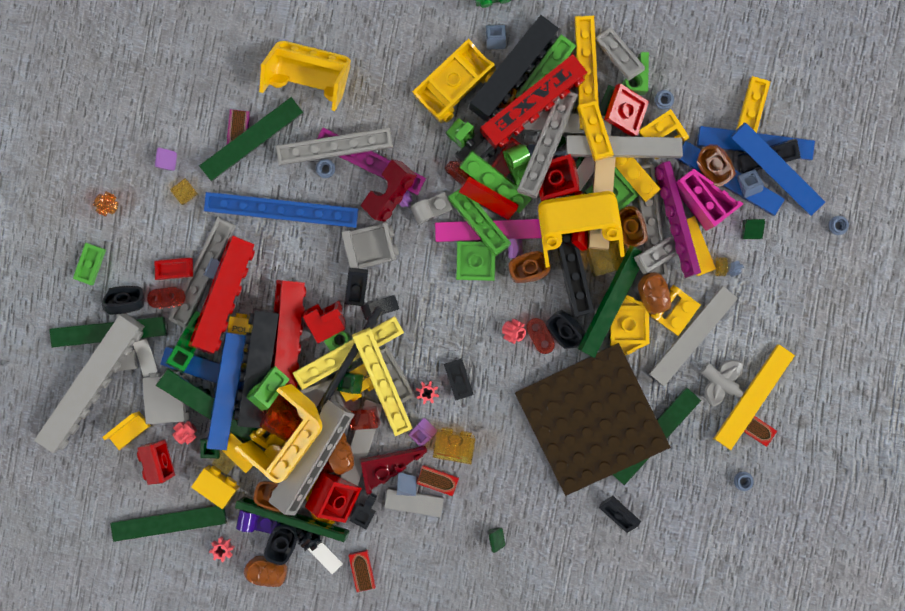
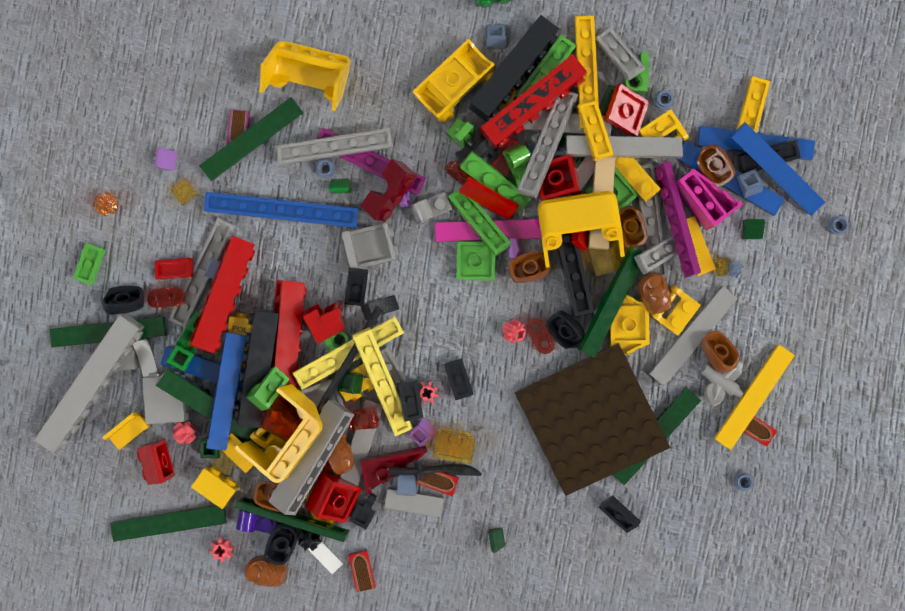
none -> green slope [329,178,351,194]
none -> black sword [389,462,482,480]
none -> black plate [397,379,424,422]
none -> dark orange piece [701,331,740,373]

